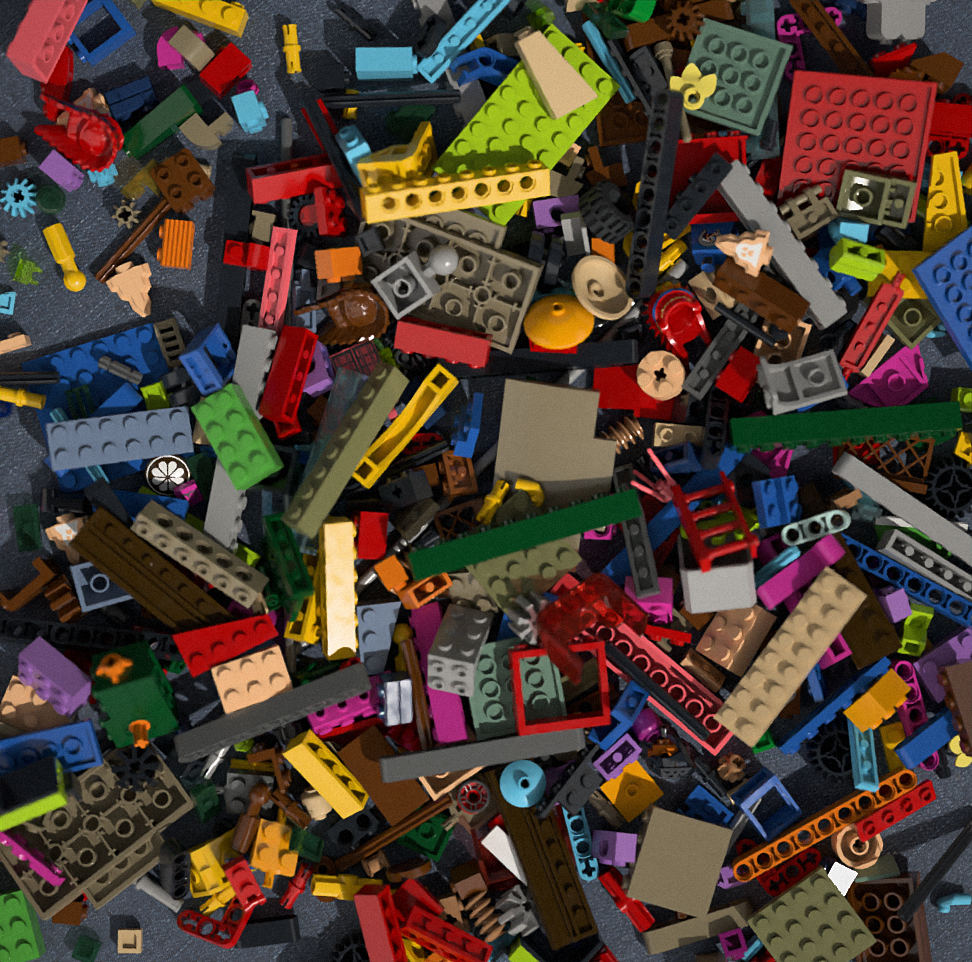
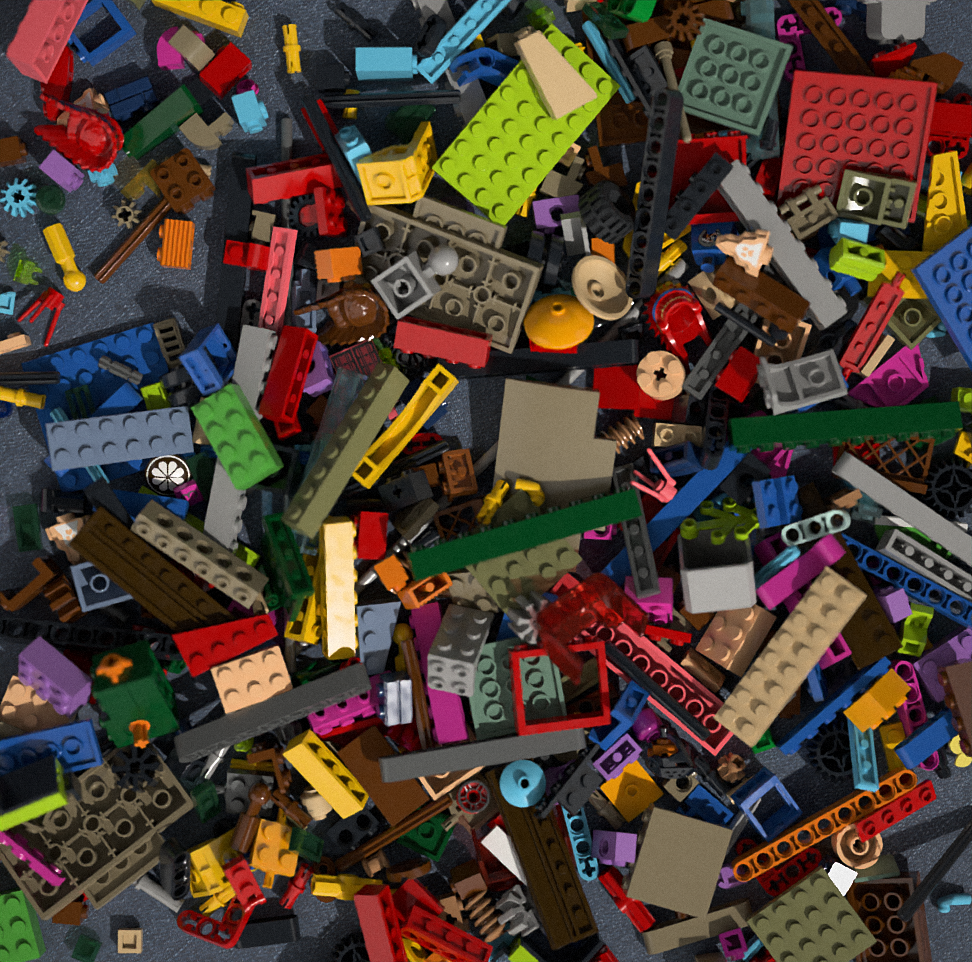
light nougat rock [106,262,152,318] -> none
yellow brick [360,159,550,223] -> none
blue plate [450,392,483,458] -> none
light yellow plate [670,63,717,110] -> none
red fence [670,470,759,573] -> none
none -> red plant [17,287,65,347]
none -> dark tan brick [661,764,699,802]

